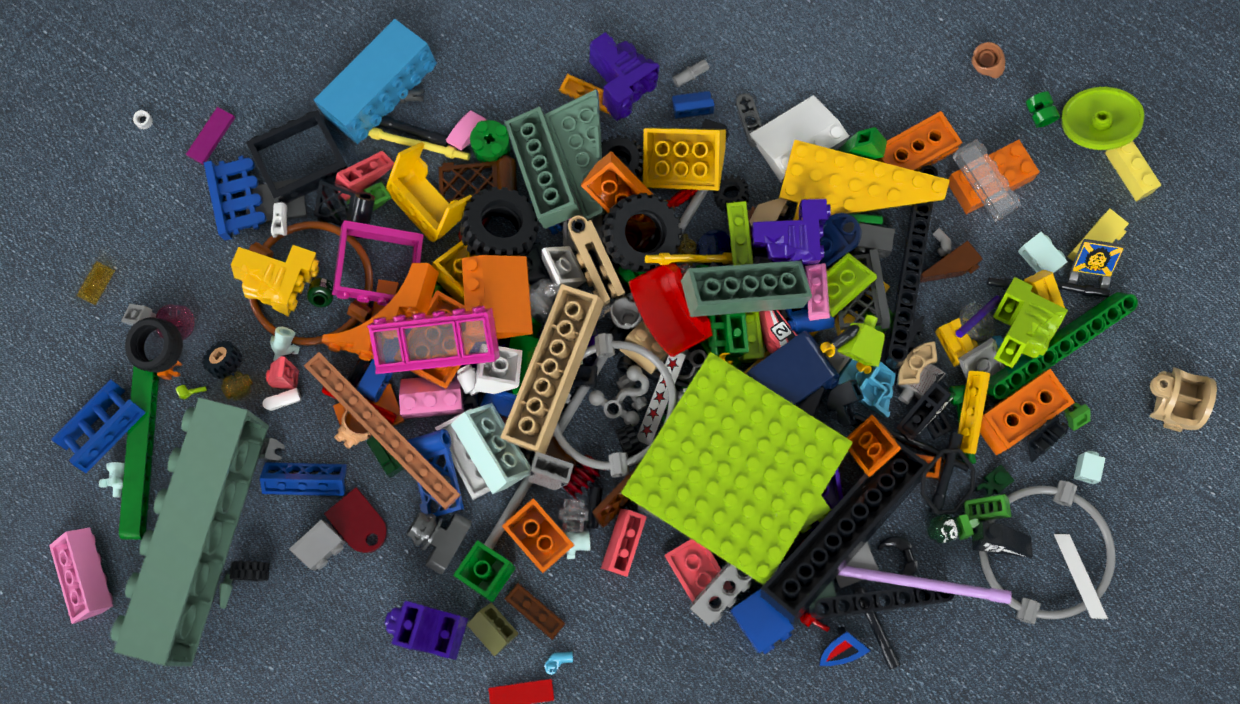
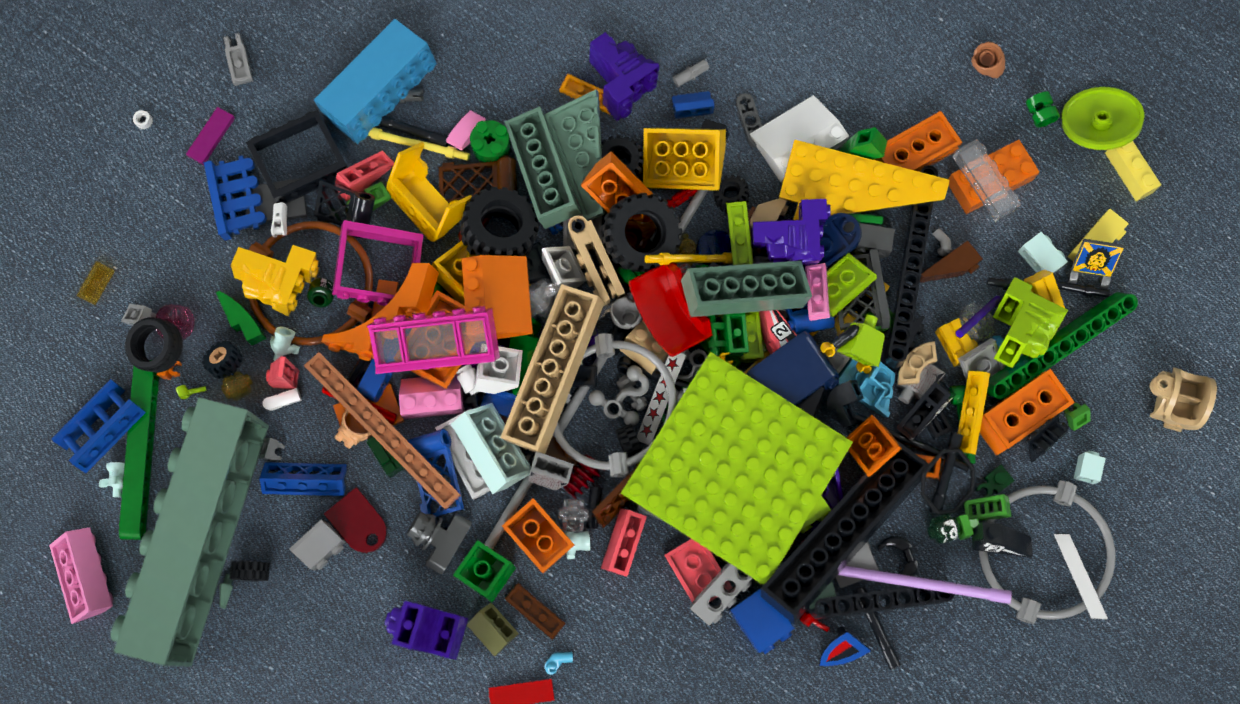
none -> green slope [216,291,267,346]
none -> light grey hinge [224,33,253,86]

